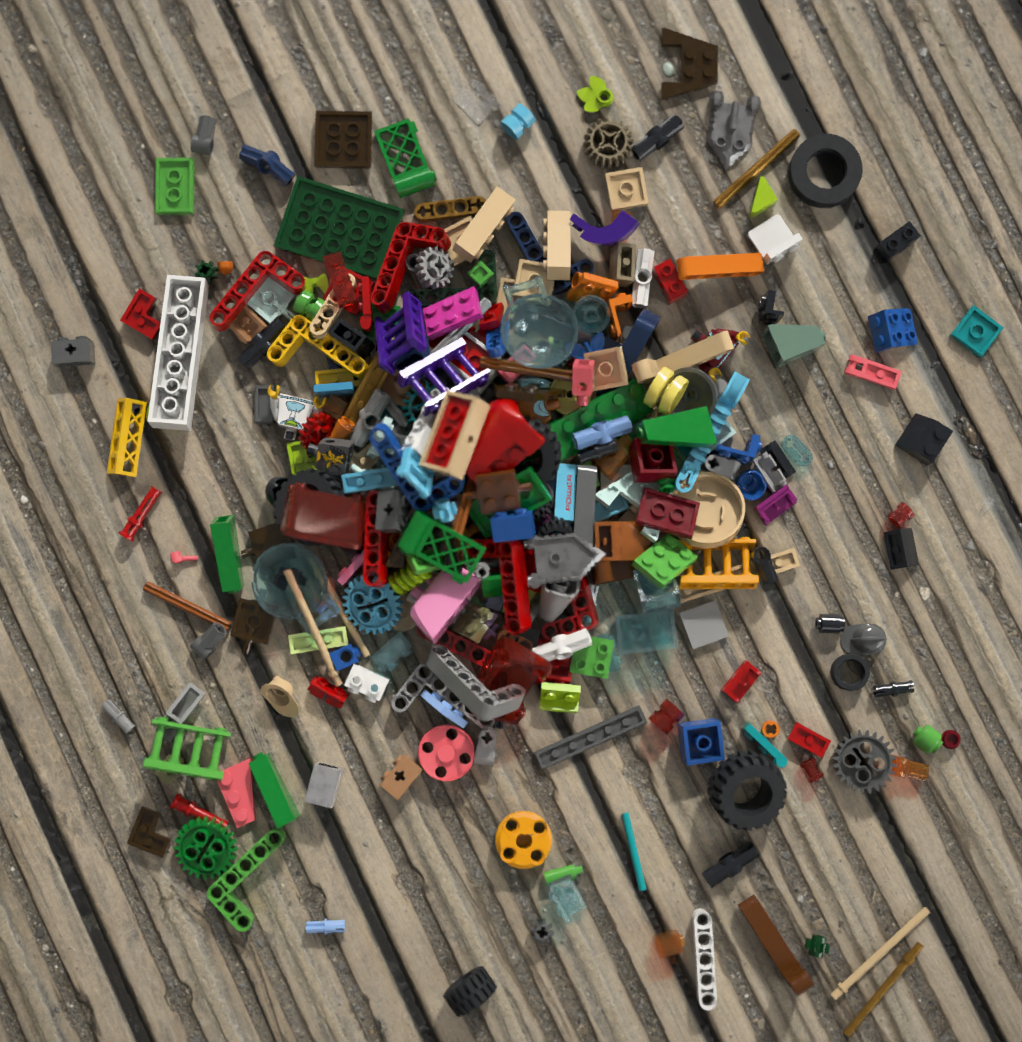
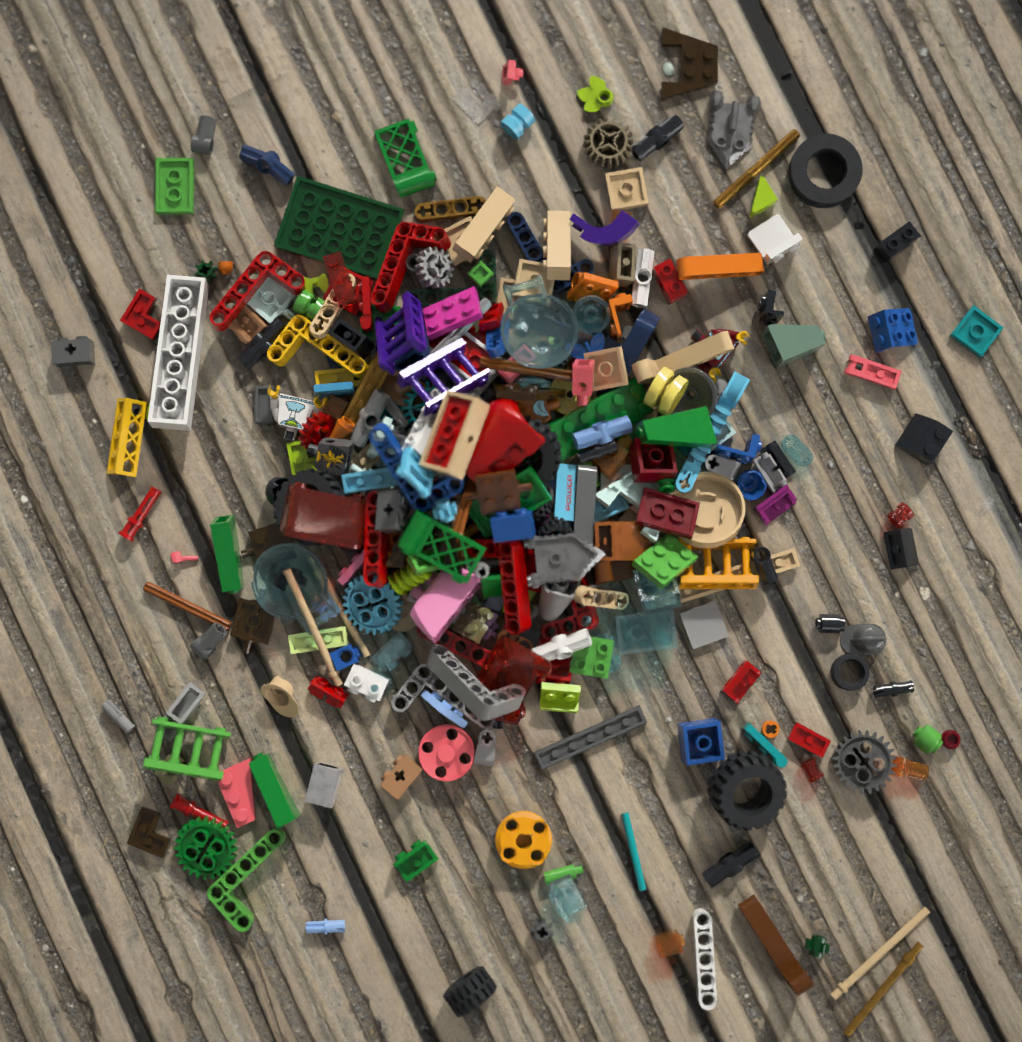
dark brown plate [314,111,373,169] -> none
clear red wheel [648,698,685,736] -> none
none -> green bracket [392,839,439,882]
none -> coral tile [501,60,523,85]
none -> tan beam [574,586,629,610]

